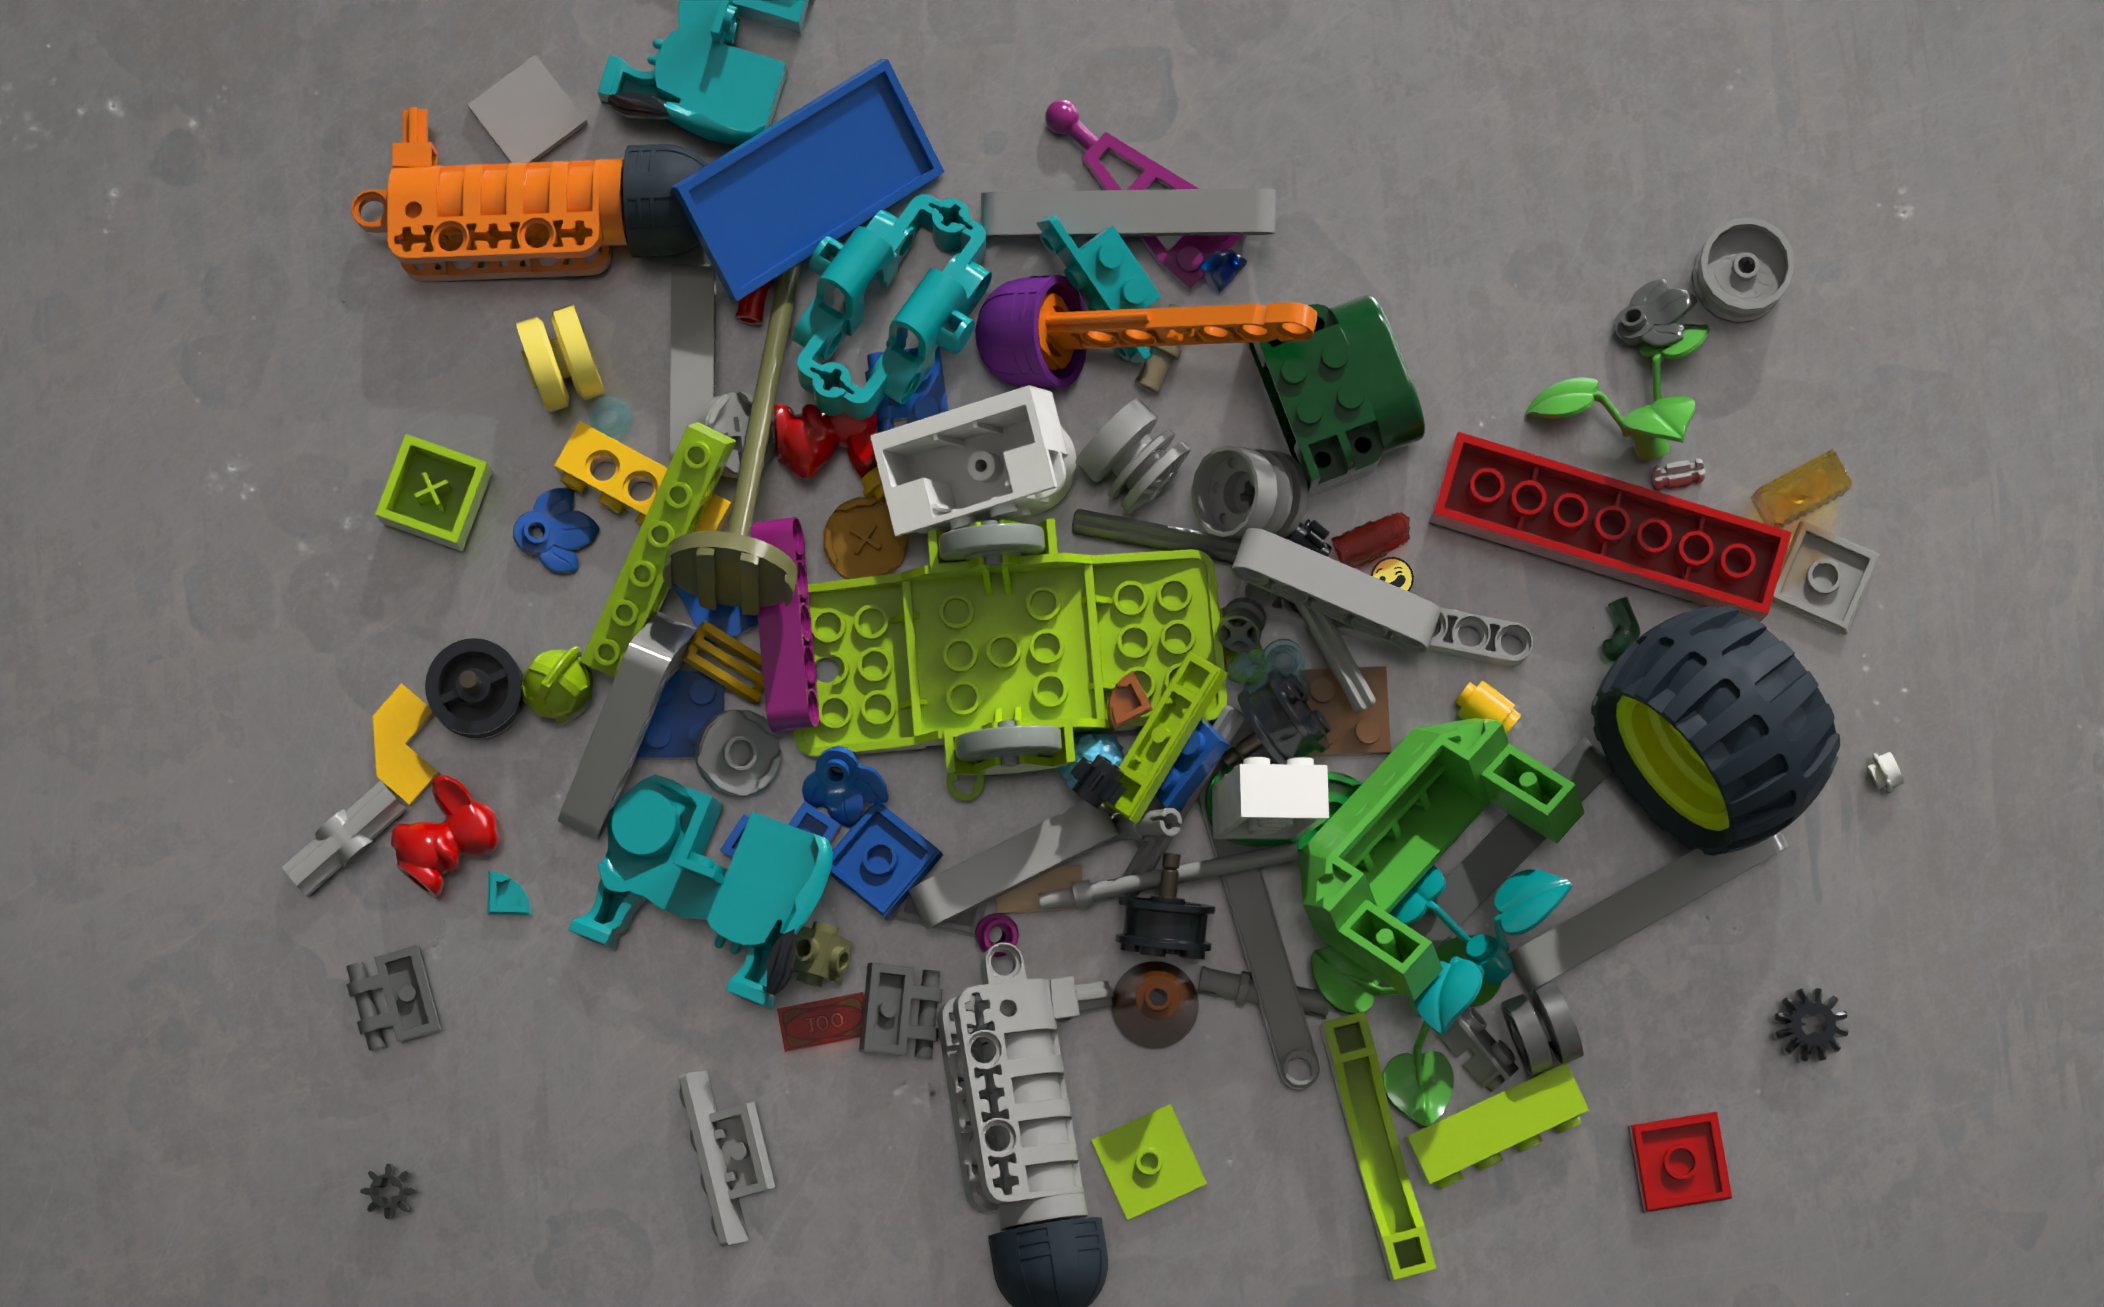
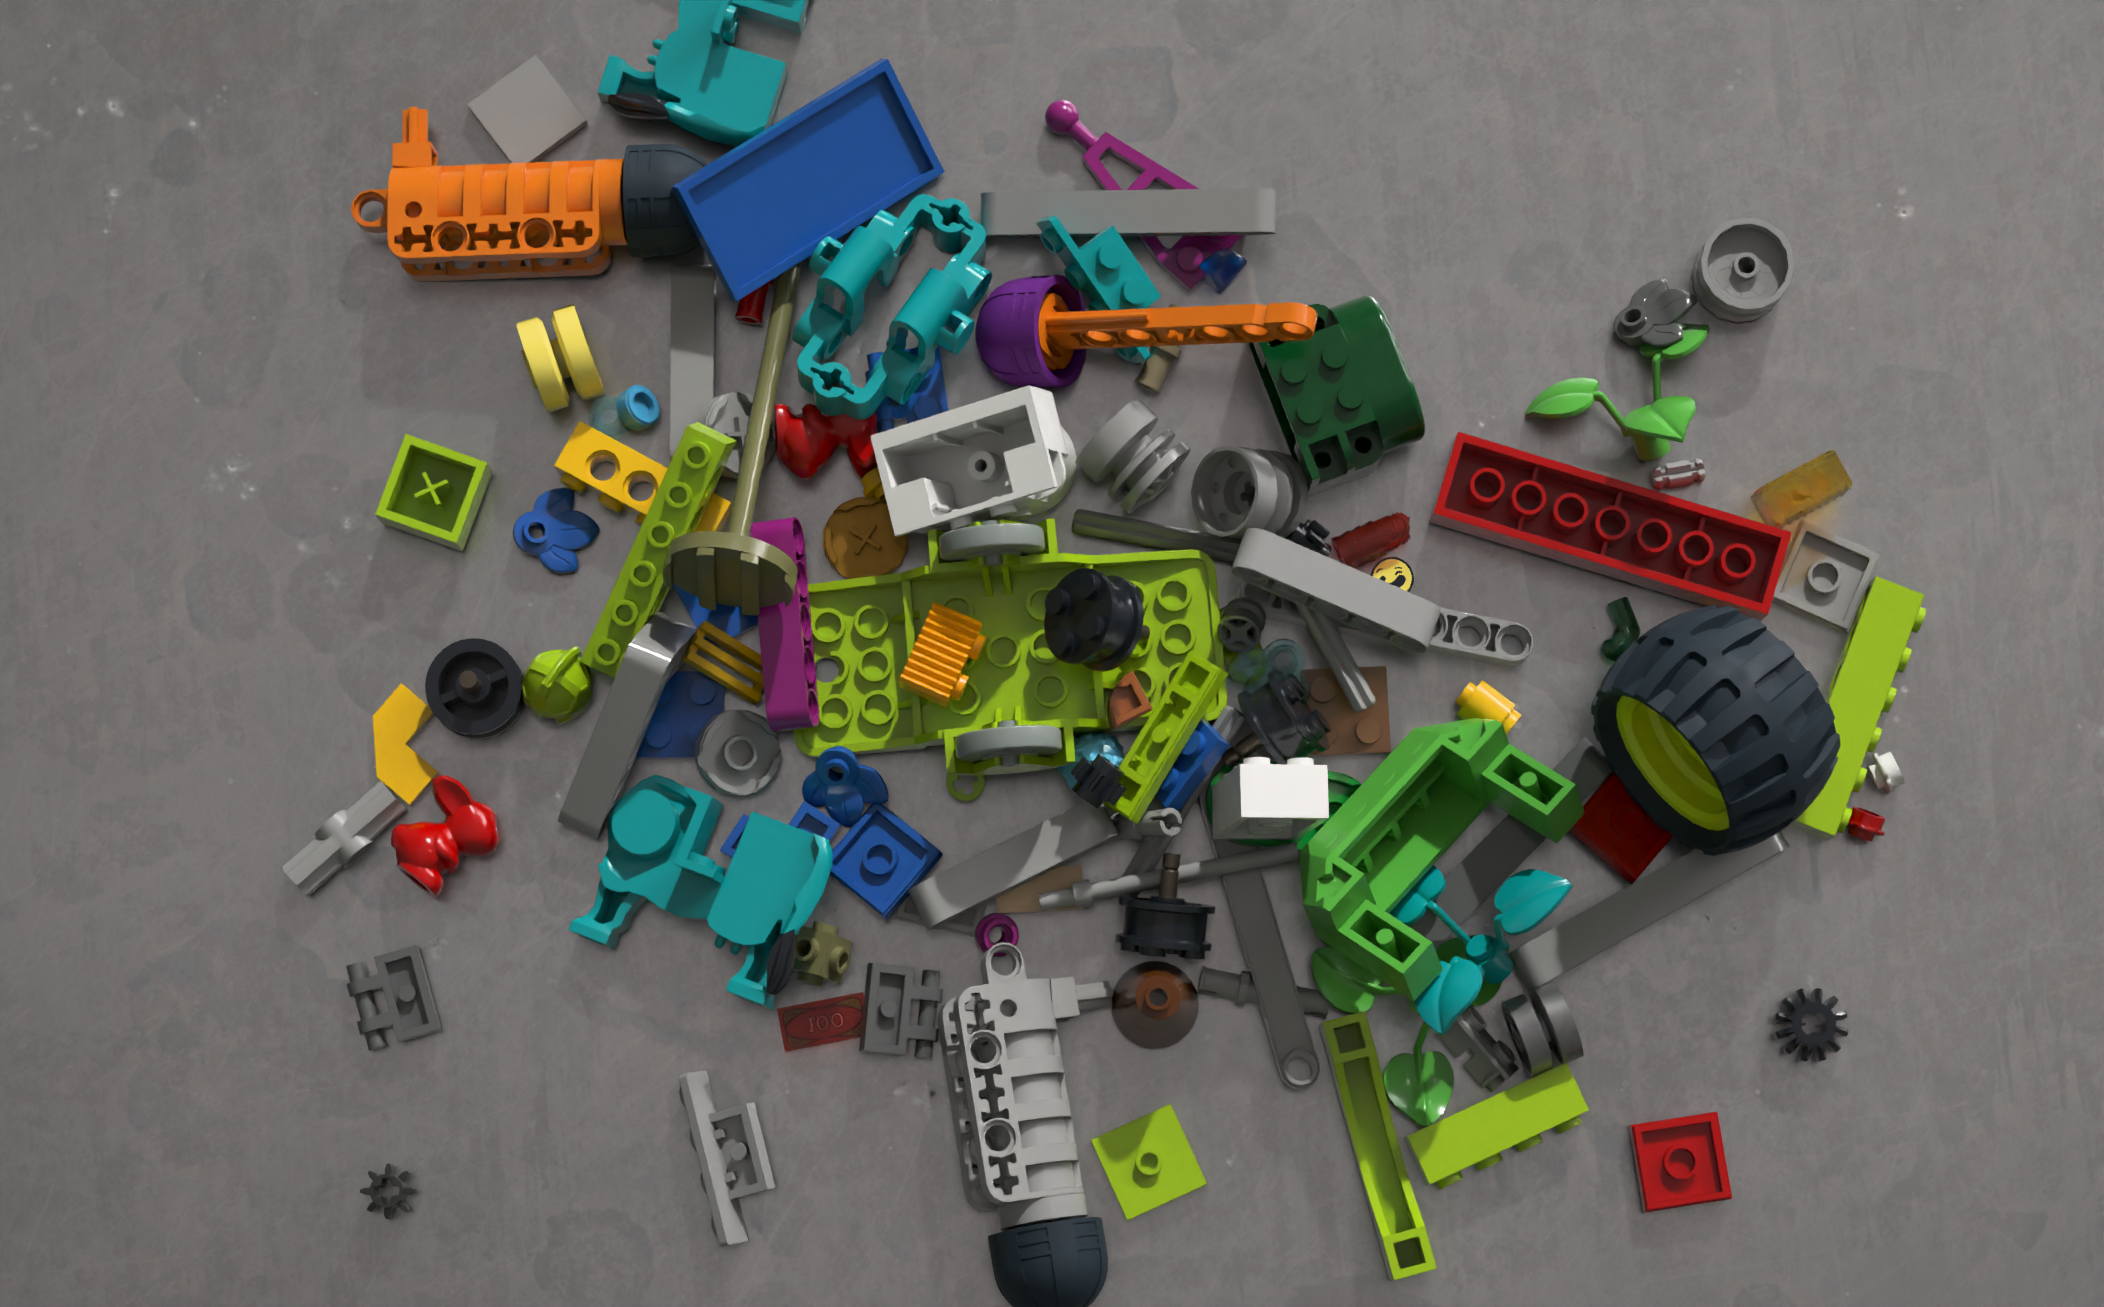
teal tile [487,871,532,916] -> none
none -> dark azure tile [616,385,660,431]
none -> light orange brick [898,602,987,708]
none -> black wheel [1044,568,1150,672]
none -> red plate [1569,772,1673,884]
none -> lime brick [1789,576,1926,840]
none -> red plate [1848,806,1886,842]

